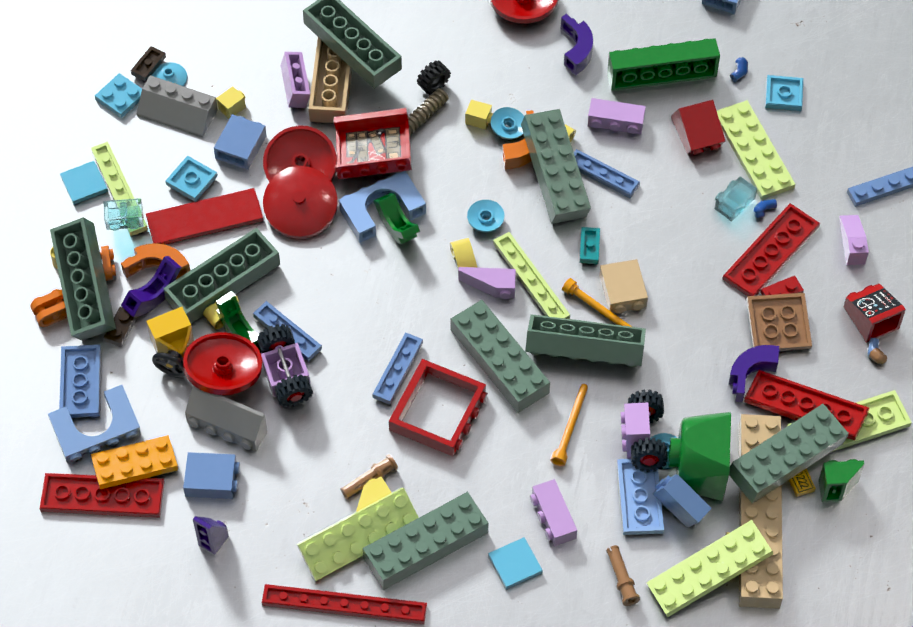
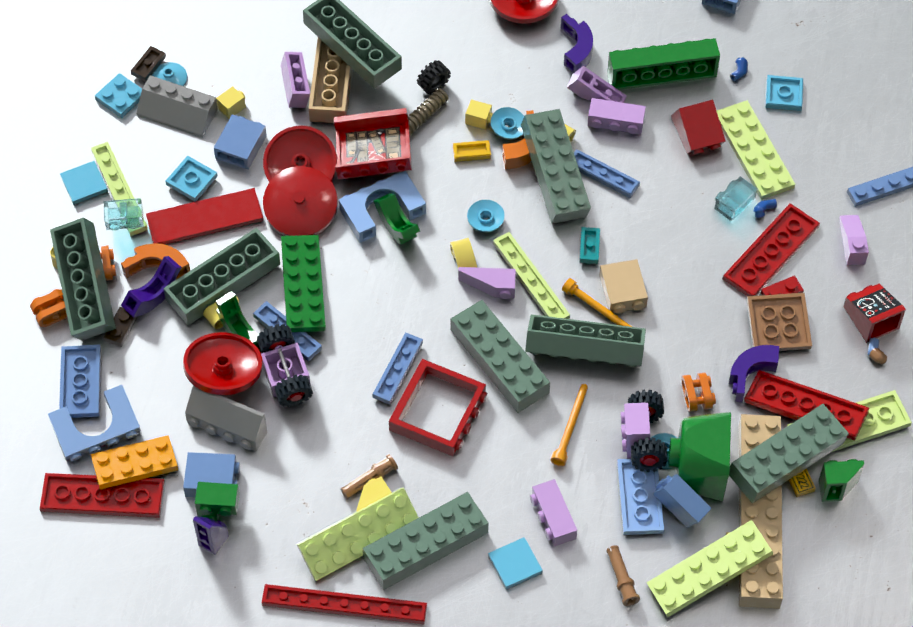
yellow piece [146,307,194,377] -> none
none -> green brick [195,482,240,522]
none -> green plate [281,235,326,332]
none -> yellow tile [453,140,491,162]
none -> lavender slope [567,66,627,103]
none -> orange brick [681,372,716,412]

